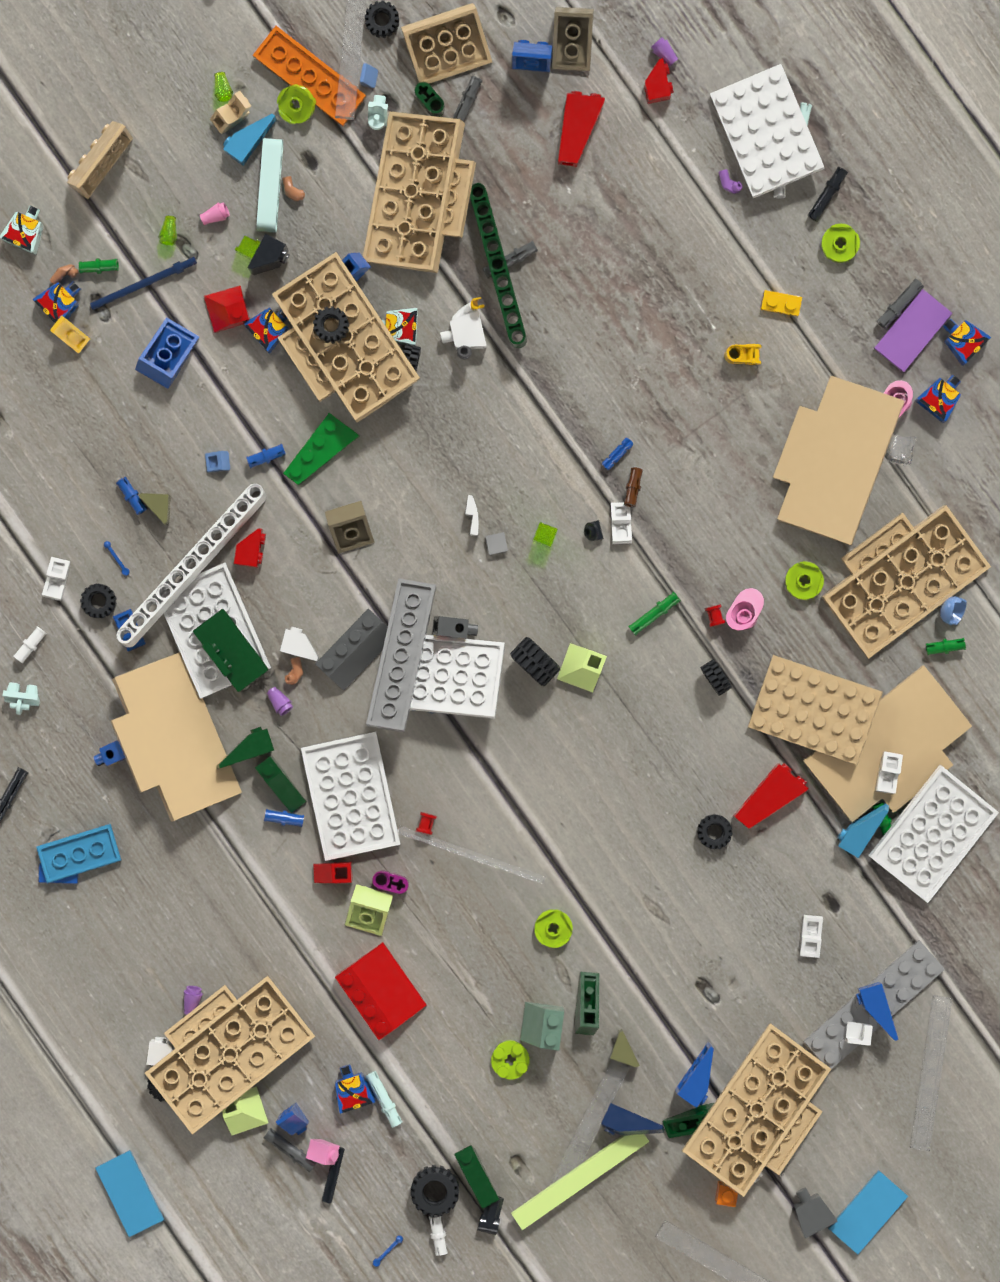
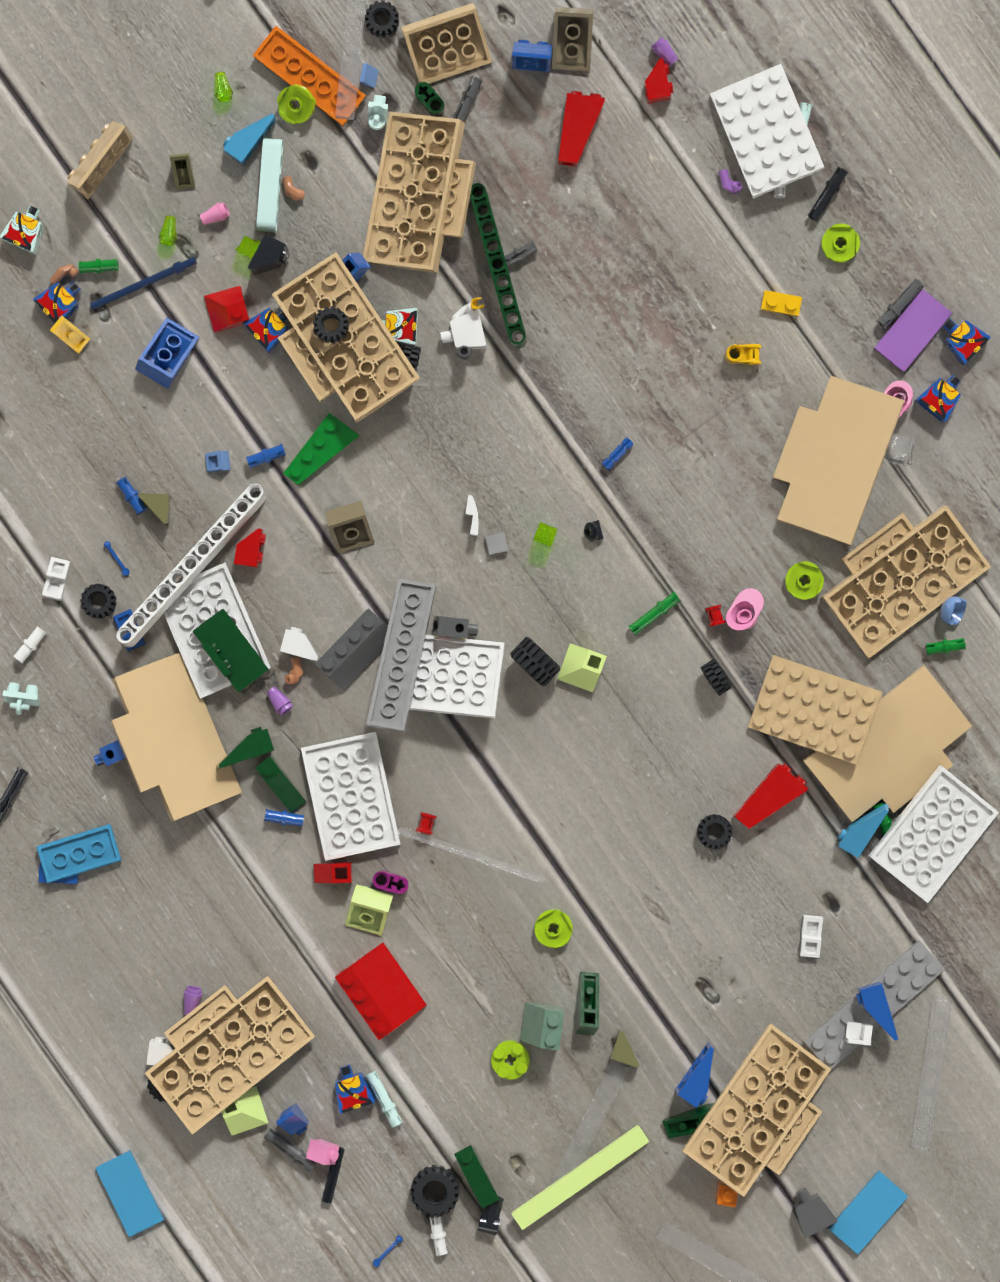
tan brick [210,91,251,134] -> none
dark blue slope [601,1103,665,1136] -> none
white slope [611,502,632,544] -> none
reddish brown pin [624,467,643,507] -> none
white slope [875,752,903,794] -> none
none -> olive slope [170,153,195,190]

